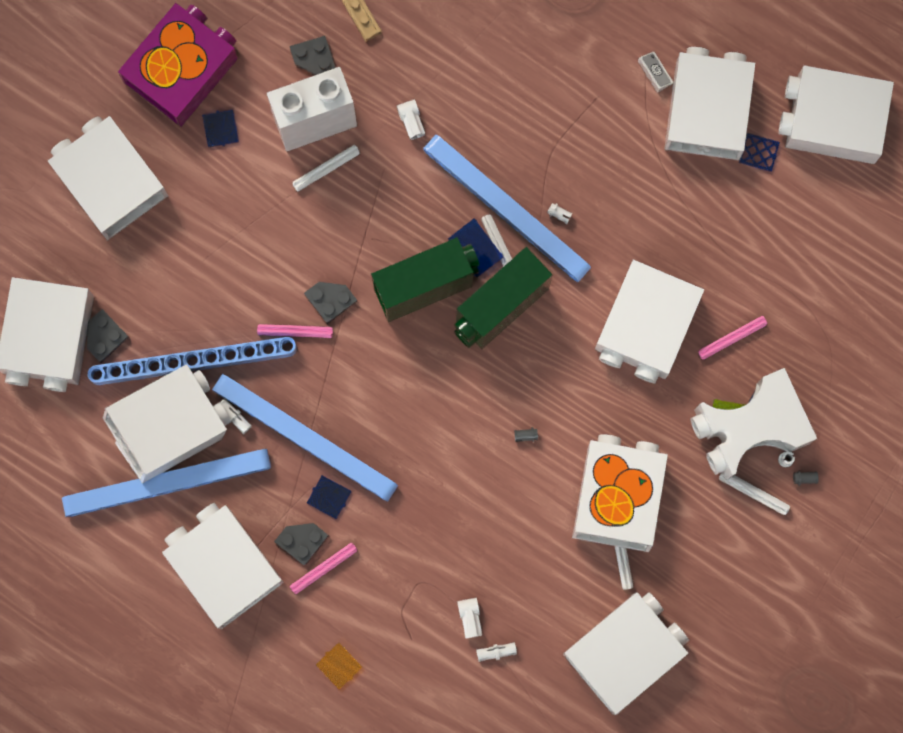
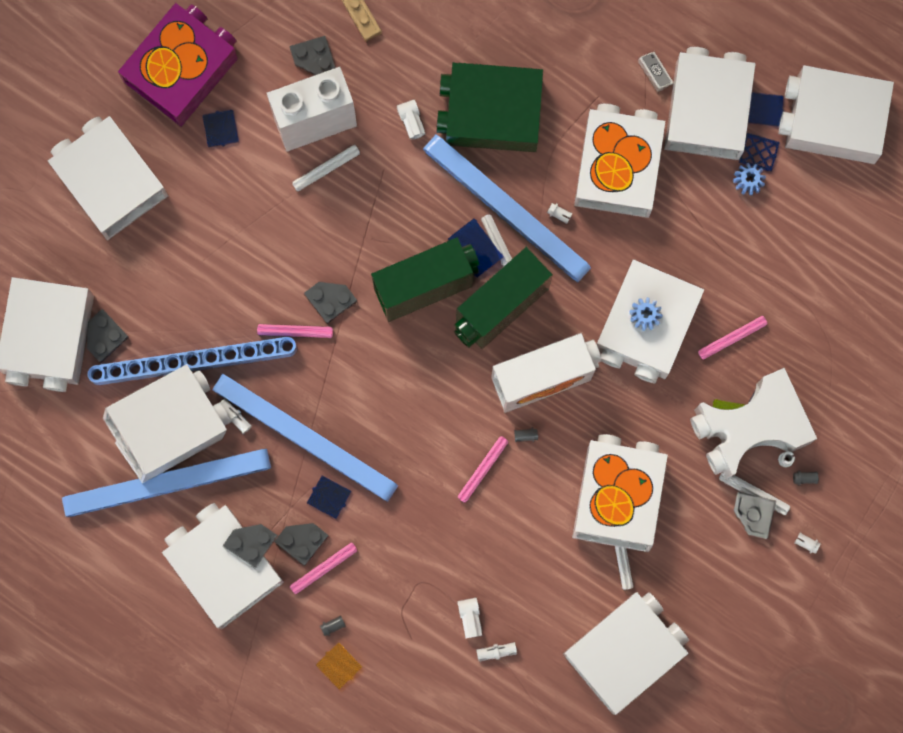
none -> dark grey plate [223,524,278,568]
none -> dark grey pin [320,615,346,636]
none -> dark green brick [437,62,543,152]
none -> bright pink axle [458,436,508,503]
none -> white brick [491,333,602,413]
none -> white brick [574,104,665,218]
none -> light blue gear [629,298,663,331]
none -> light blue gear [733,163,766,196]
none -> plate [734,492,776,539]
none -> clear blue piece [748,92,784,127]
none -> white pin [794,532,820,554]

